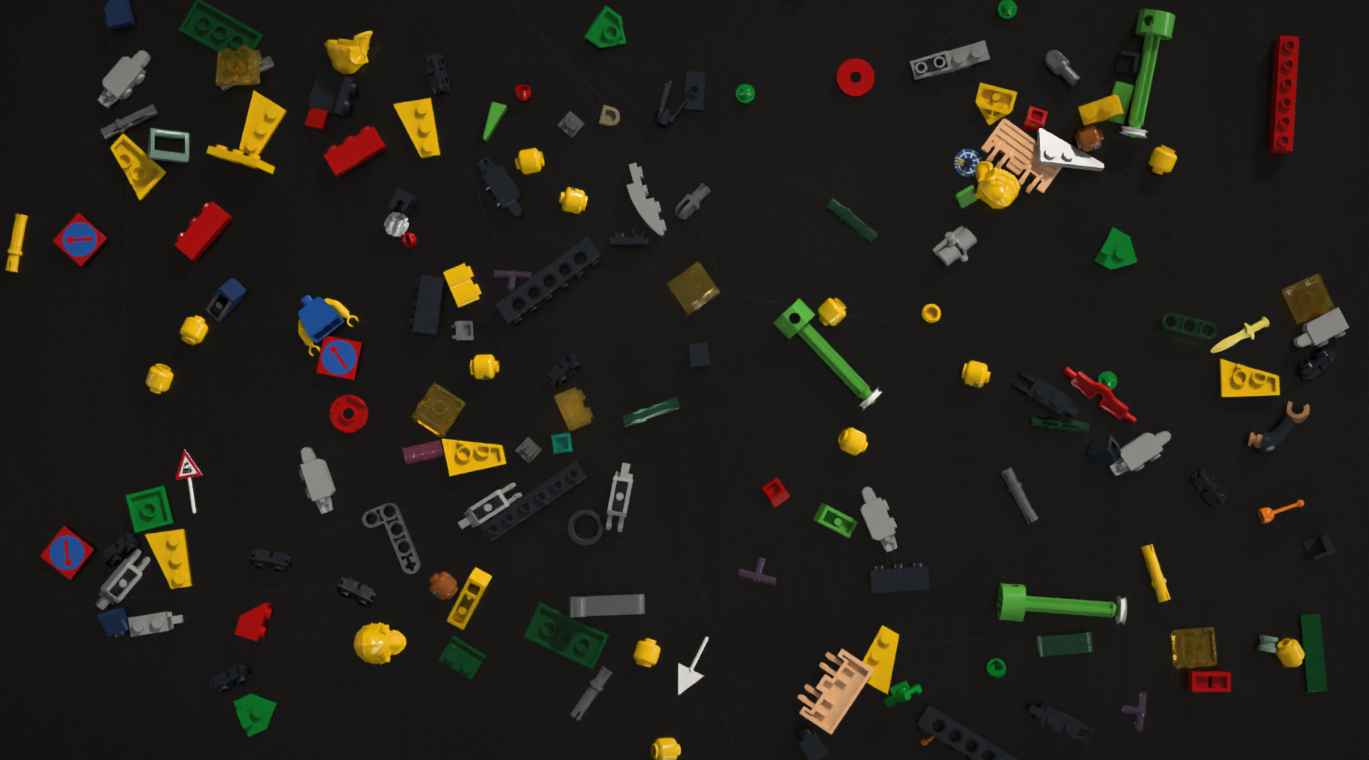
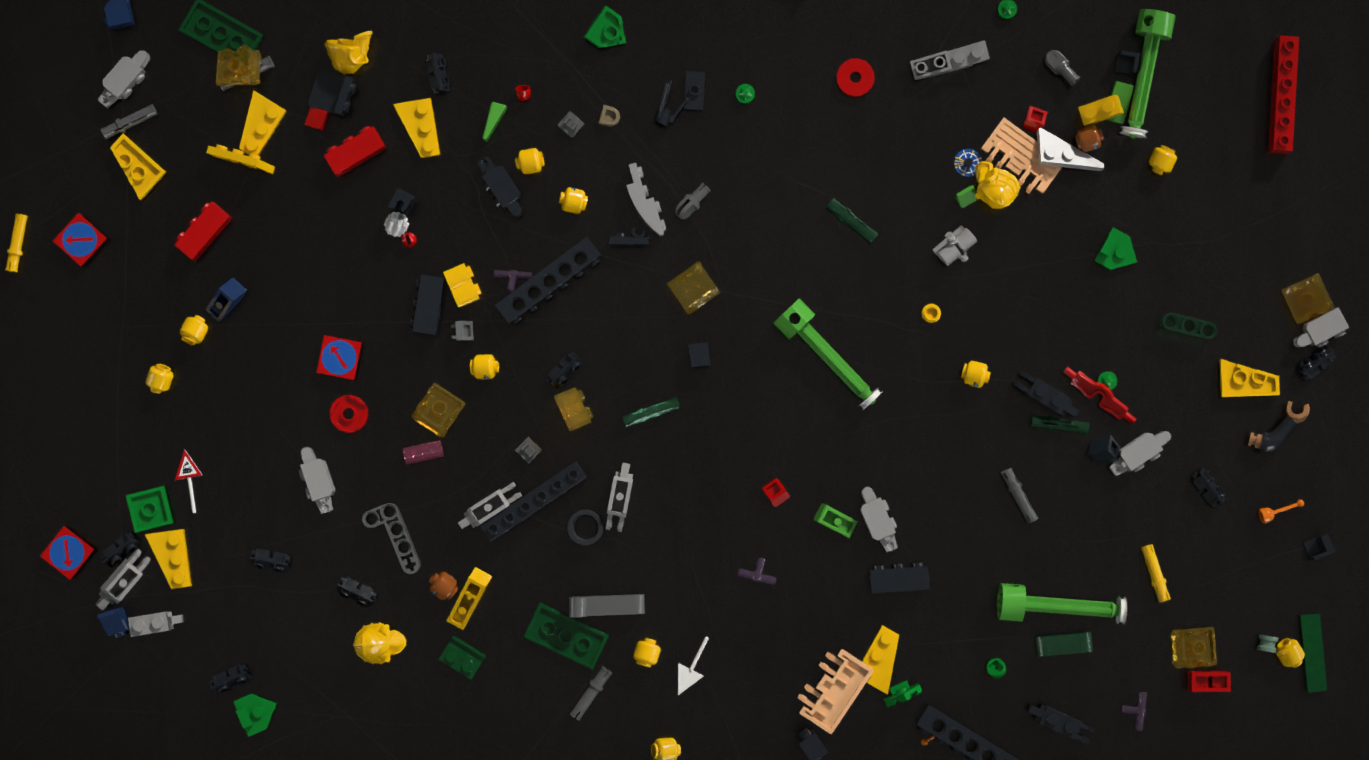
sand green tile [147,128,189,163] -> none
red slope [234,602,272,641] -> none
blue torso [298,295,358,356] -> none
yellow wing [442,439,506,476] -> none
teal tile [551,433,573,454] -> none
yellow head [818,298,846,326] -> none
yellow head [838,427,868,456] -> none
yellow slope [975,83,1017,125] -> none
light yellow sword [1210,317,1270,353] -> none

